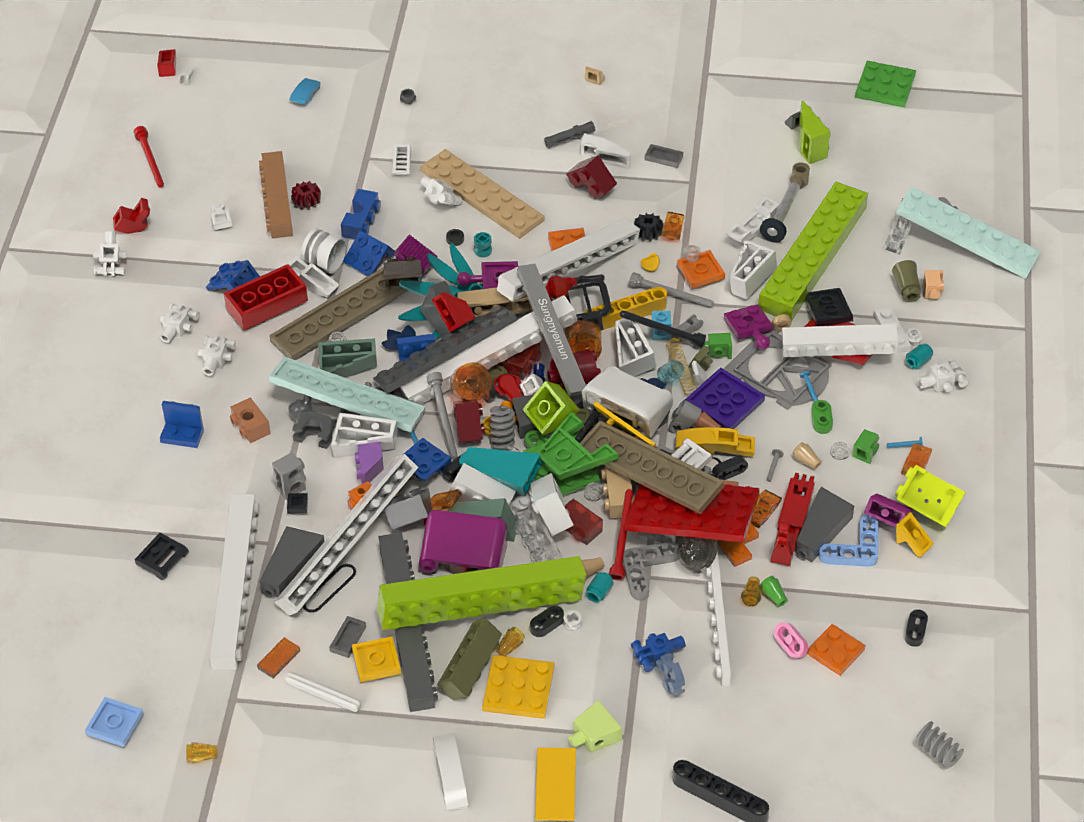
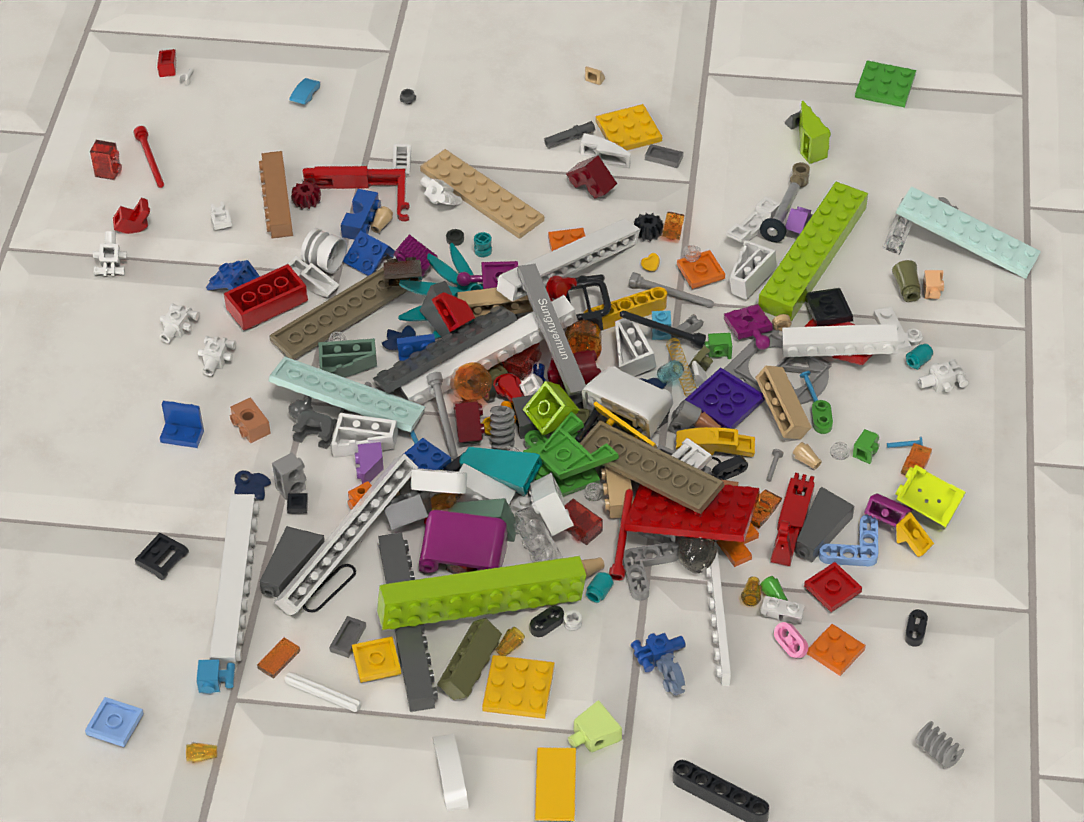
none -> clear red brick [90,140,122,180]
none -> dark azure brick [196,659,235,694]
none -> dark blue plate [234,470,271,501]
none -> red hinge [302,166,410,221]
none -> tan cone [370,206,393,233]
none -> white beam [411,469,467,494]
none -> yellow plate [596,104,662,151]
none -> tan brick [755,365,812,439]
none -> white hinge [760,596,805,624]
none -> medium lavender slope [786,206,813,233]
none -> red plate [804,562,862,612]

